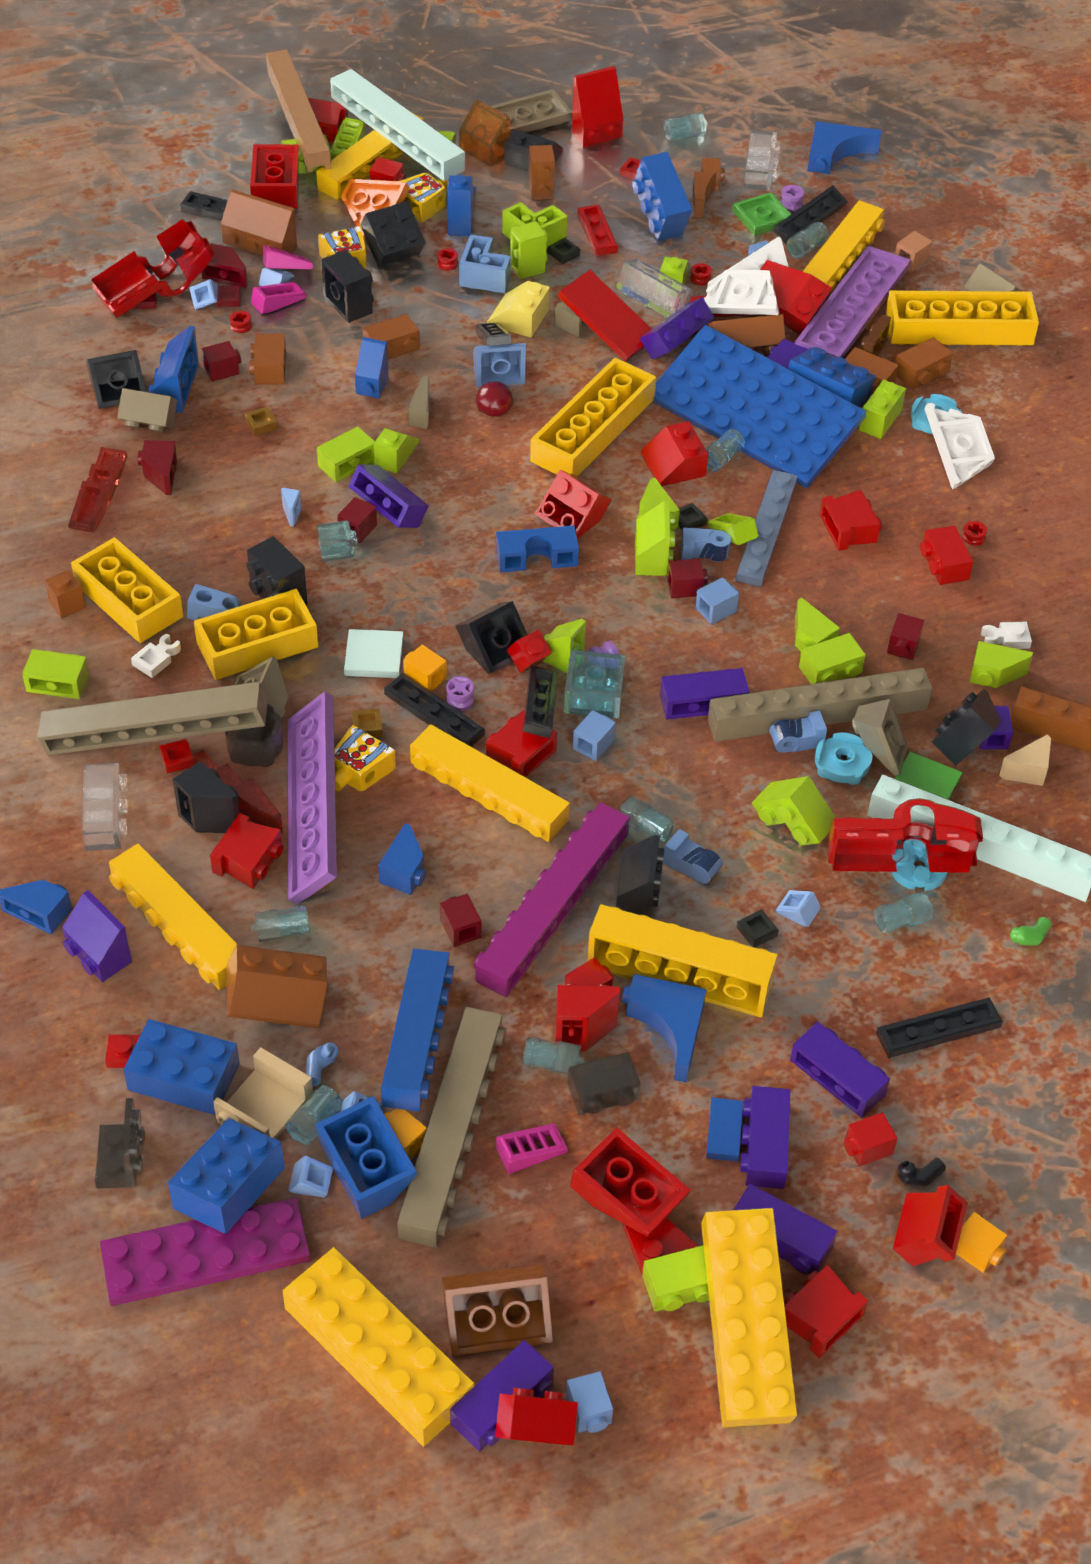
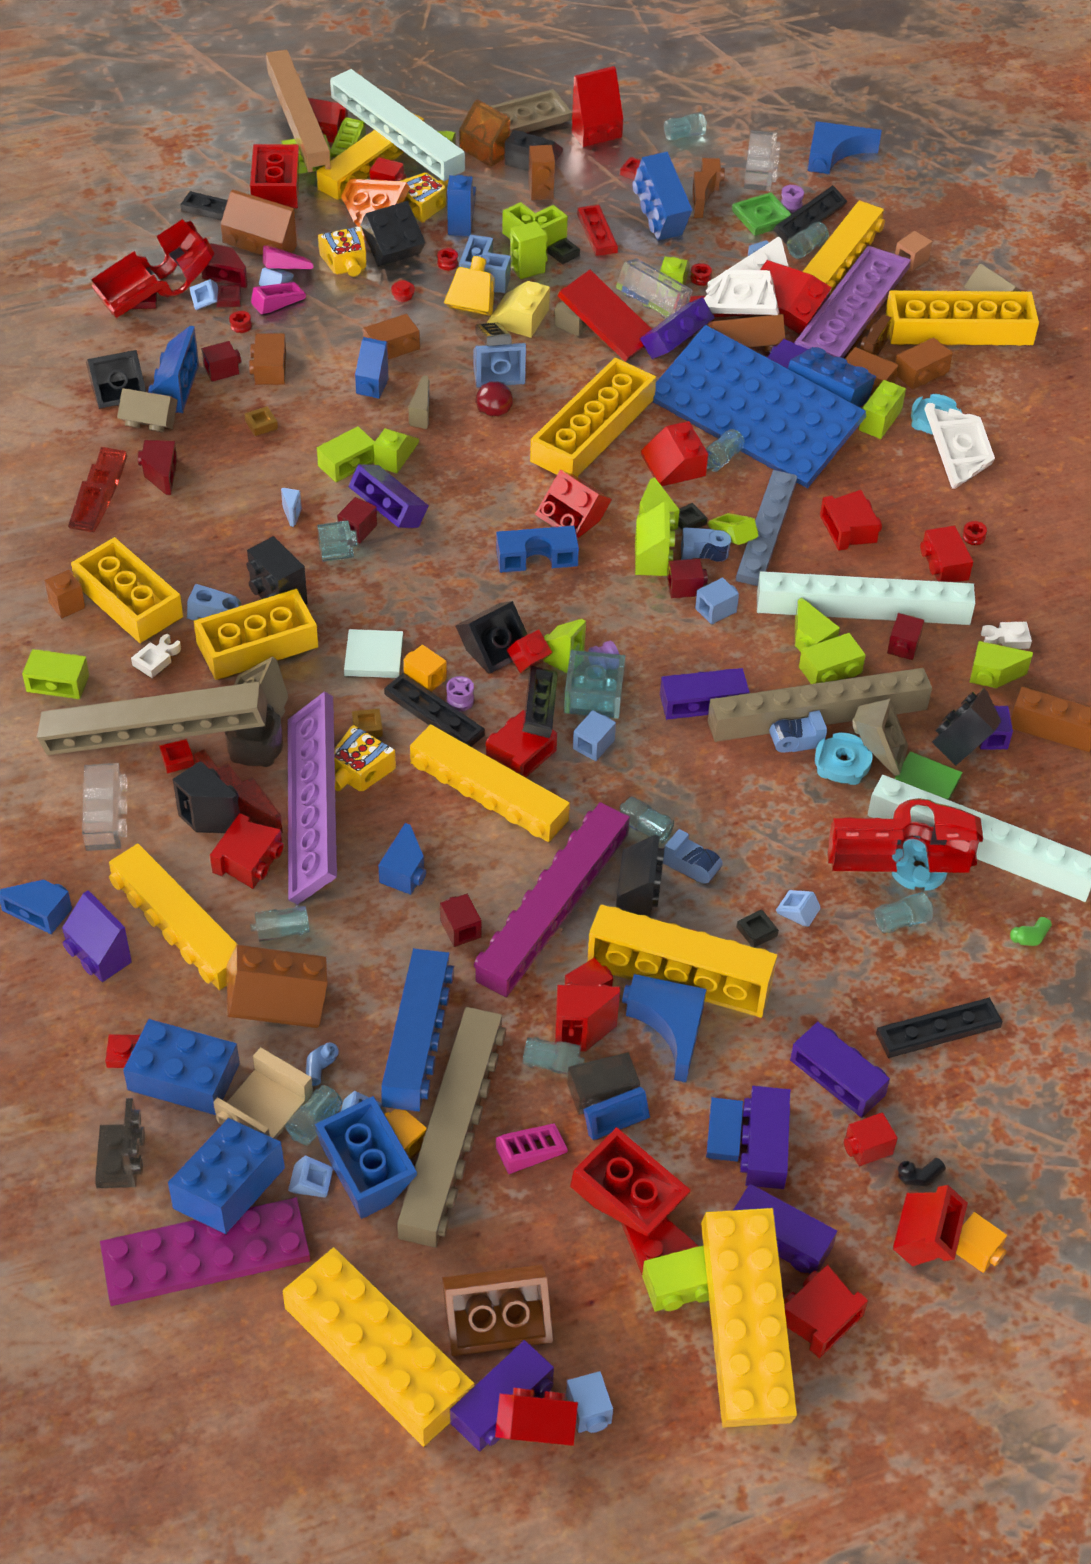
black brick [321,250,374,323] -> none
lime brick [752,776,836,846] -> none
tan slope [999,734,1051,786] -> none
none -> red plate [391,280,415,302]
none -> yellow torso [444,256,495,316]
none -> blue tile [583,1086,650,1140]
none -> light aqua brick [757,571,975,625]

